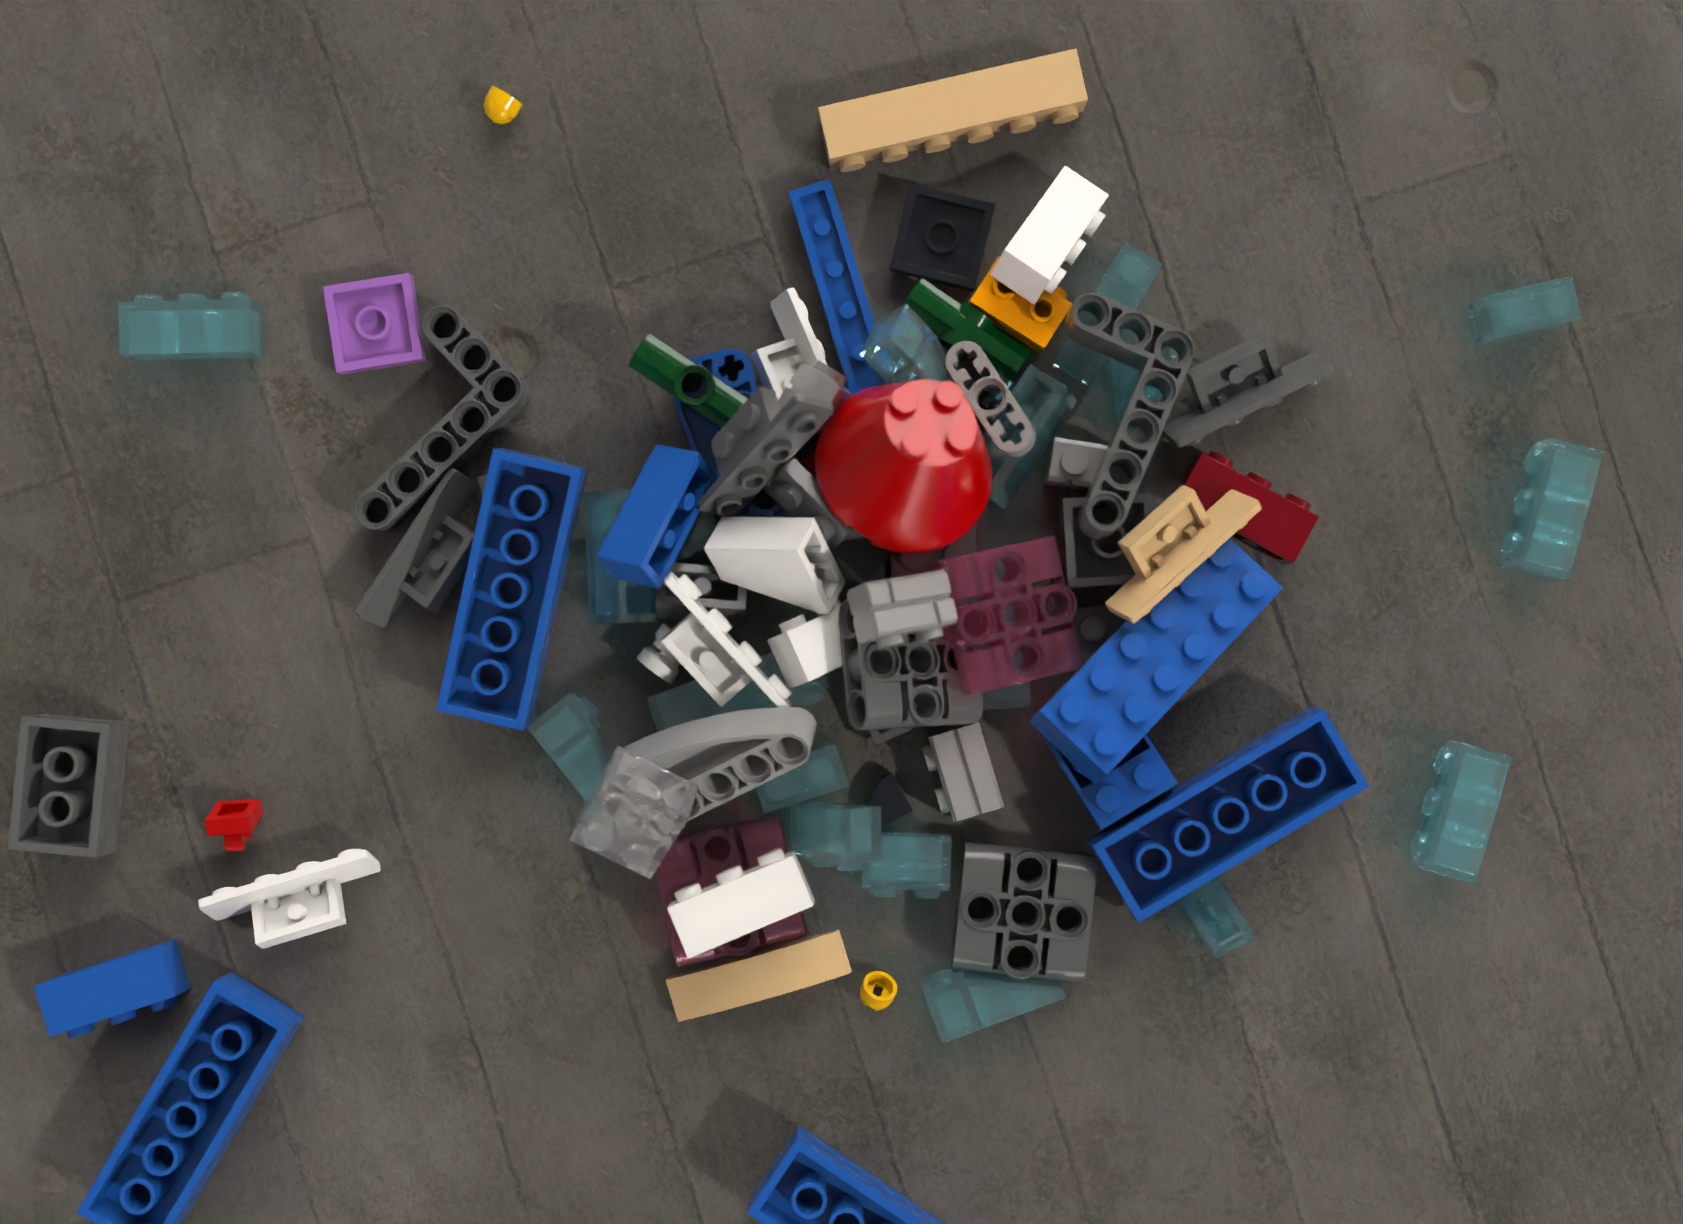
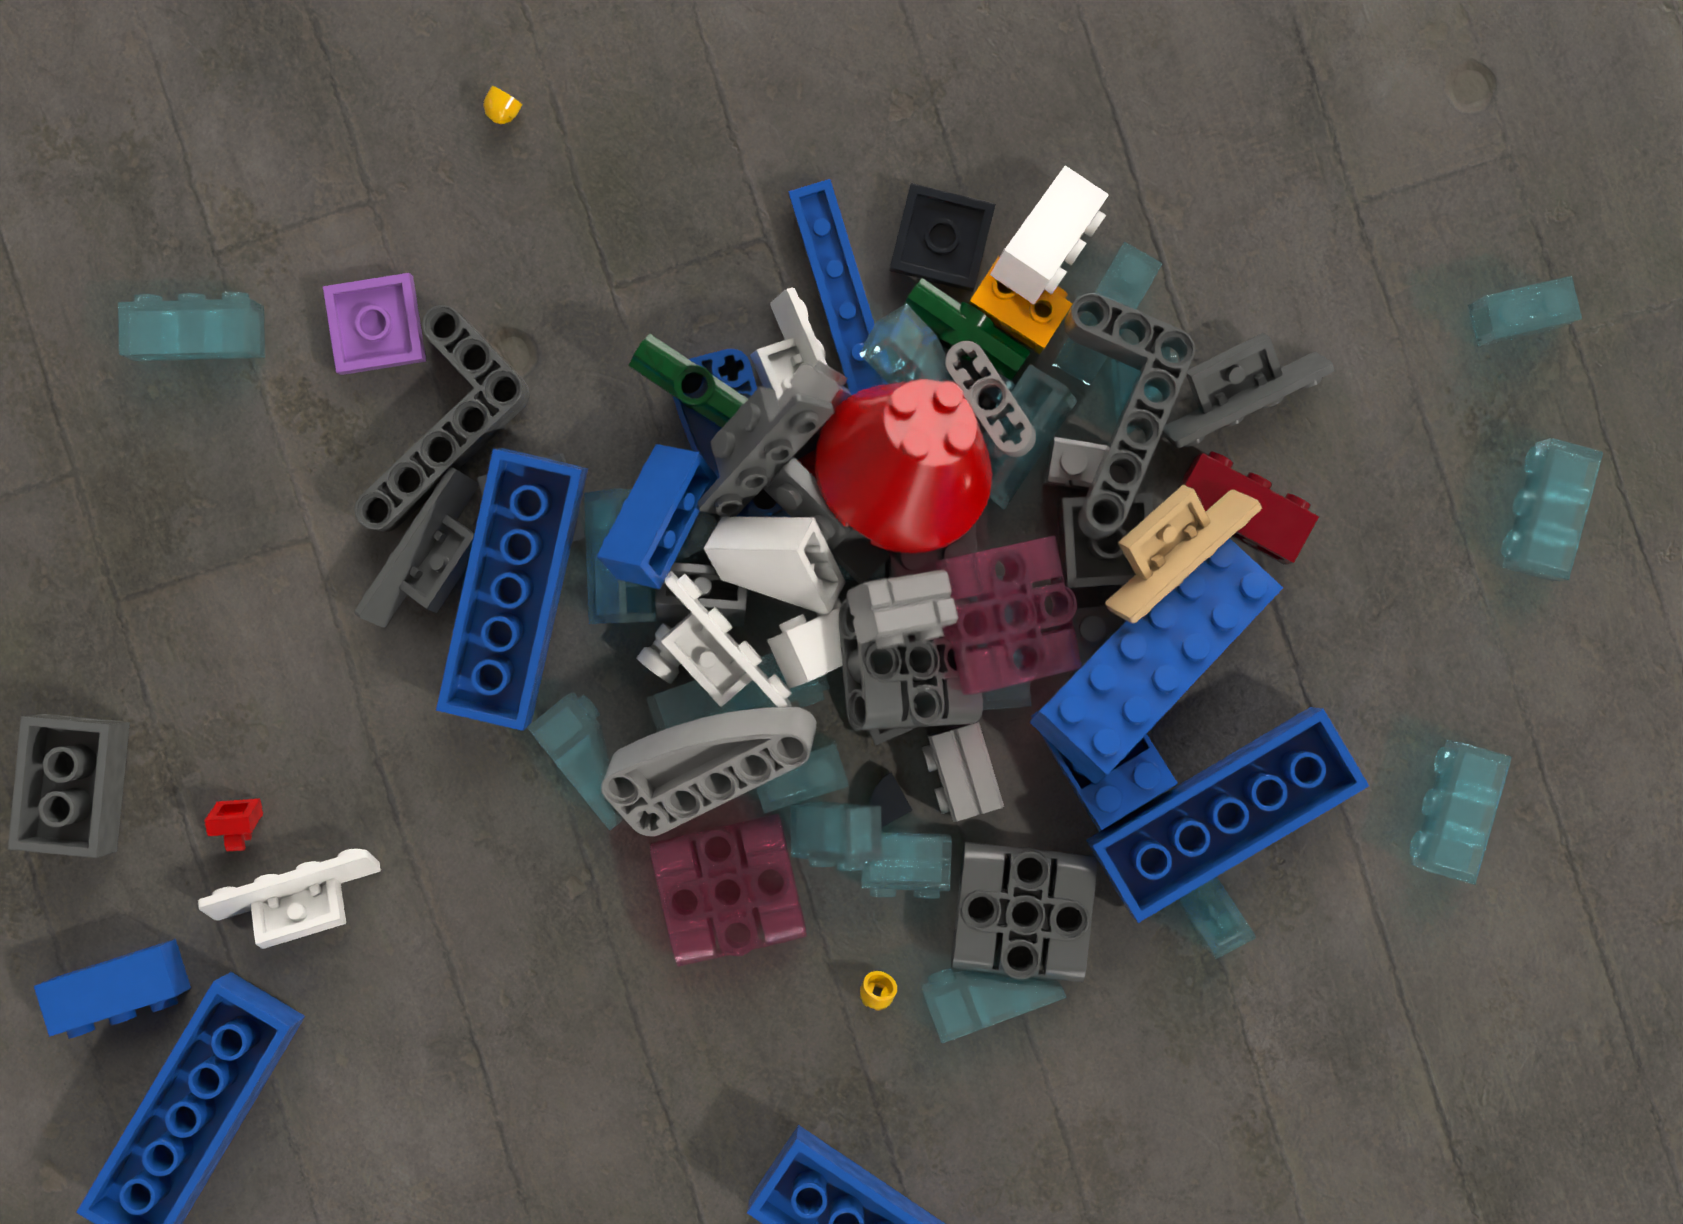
clear brick [569,746,698,879] -> none
tan slope [666,929,852,1022] -> none
white brick [667,848,815,958] -> none
tan brick [818,49,1088,172] -> none

